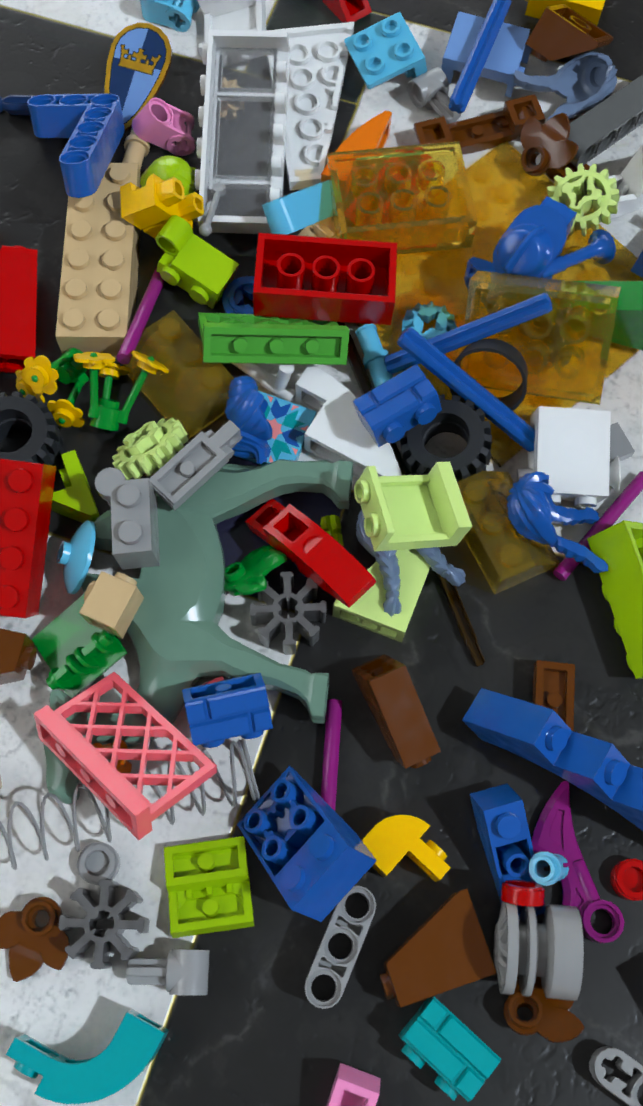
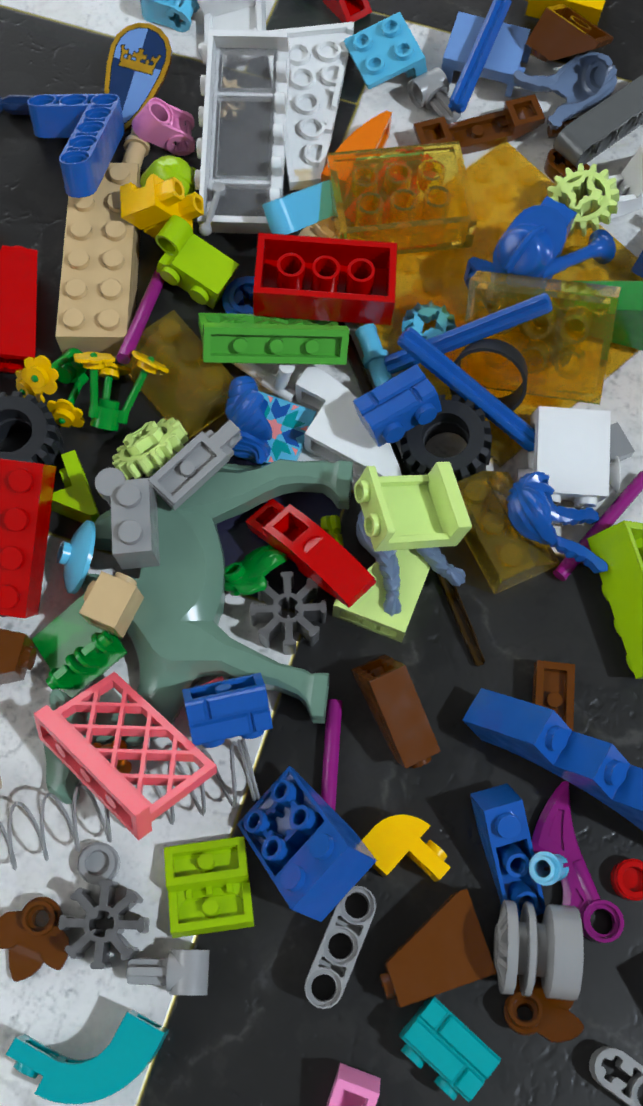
red tile [501,880,545,907] -> none
reddish brown plate [520,113,579,176] -> none

